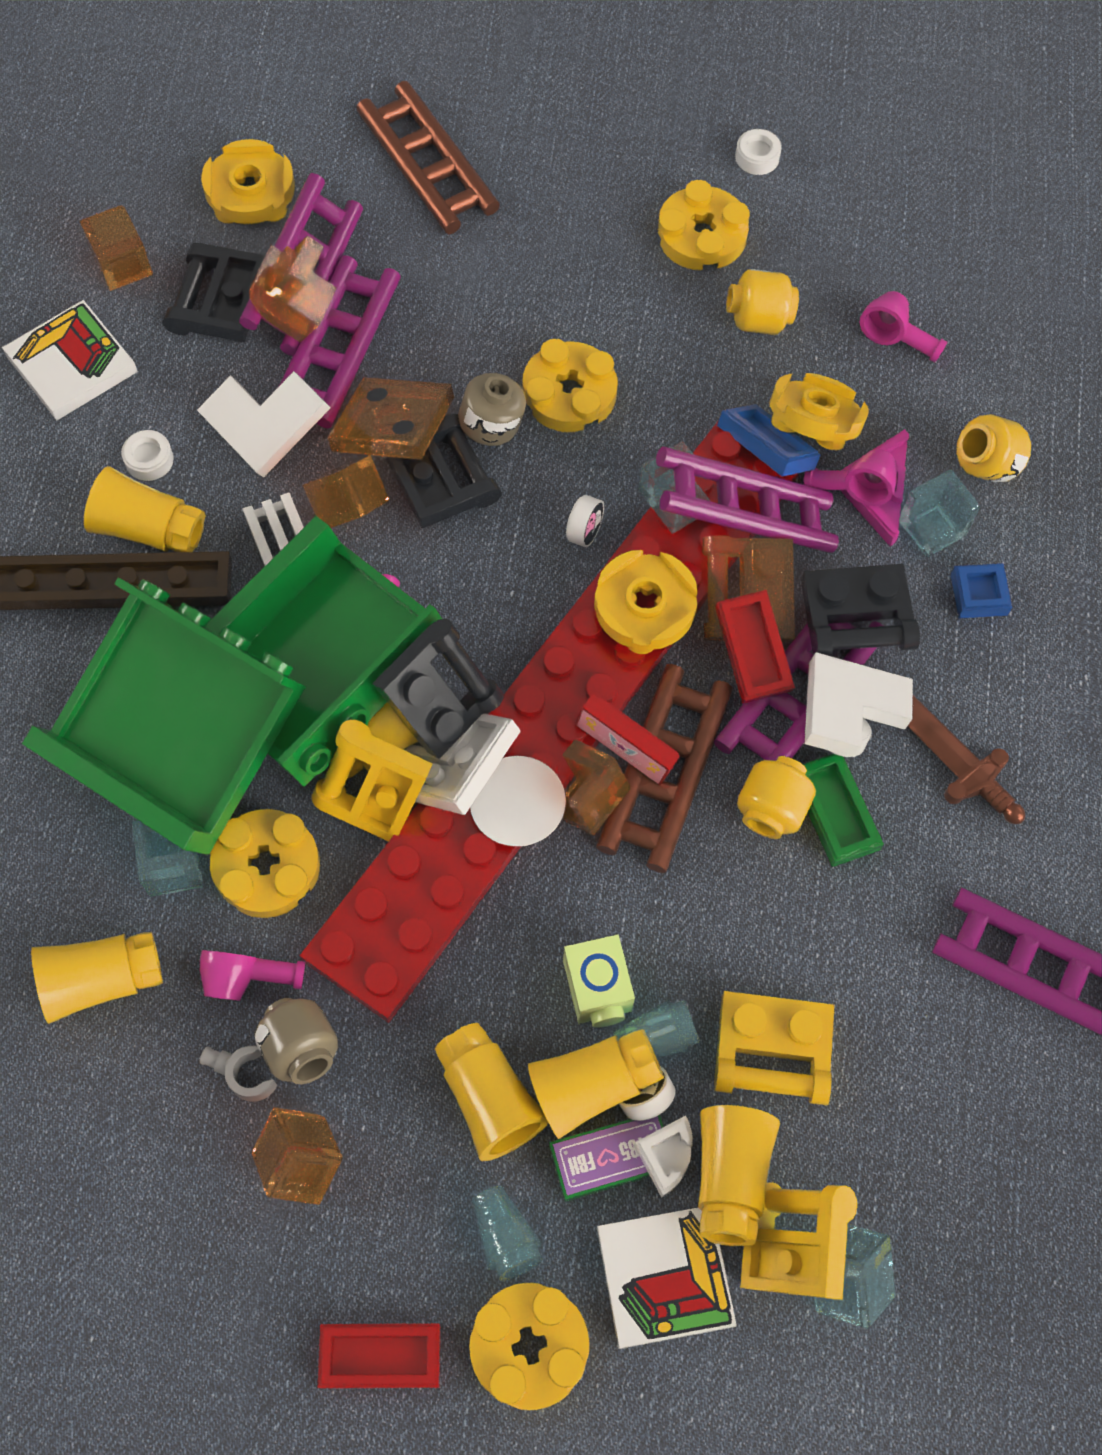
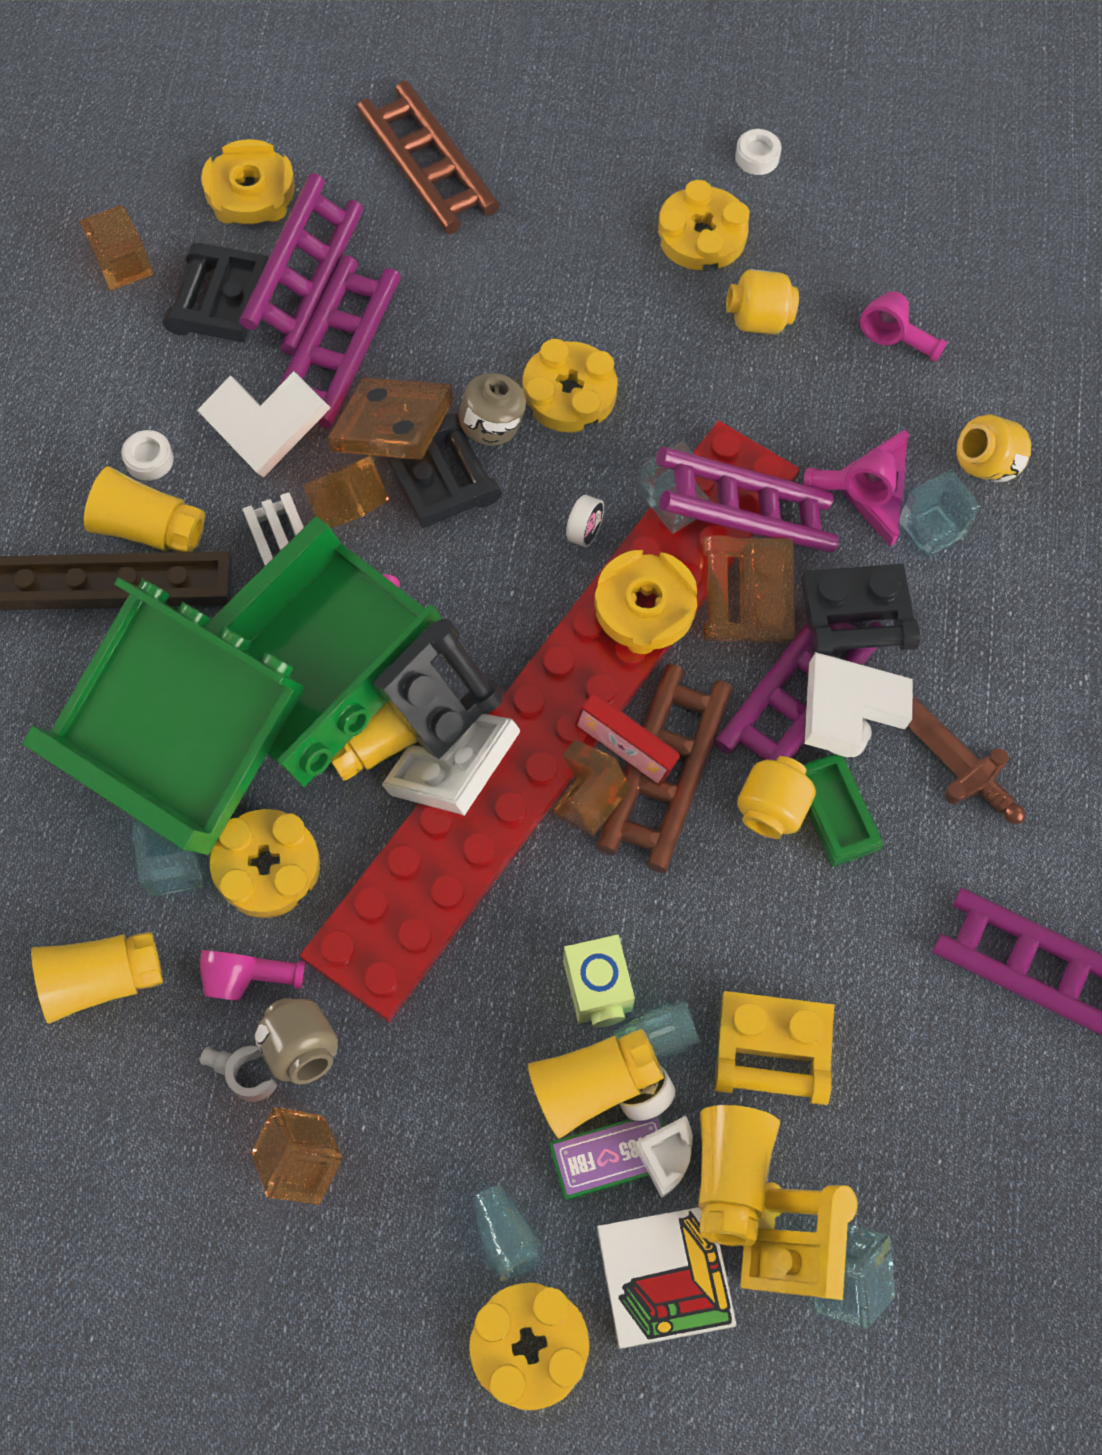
tile [2,300,138,421] -> none
clear orange brick [249,235,337,342] -> none
yellow plate [311,720,433,842] -> none
red tile [317,1323,441,1389] -> none
yellow plant [435,1023,548,1161] -> none
white sticker [470,756,566,846] -> none
red tile [715,590,795,704] -> none
blue tile [717,404,821,477] -> none
yellow plate [770,373,869,450] -> none
blue tile [950,563,1012,618] -> none

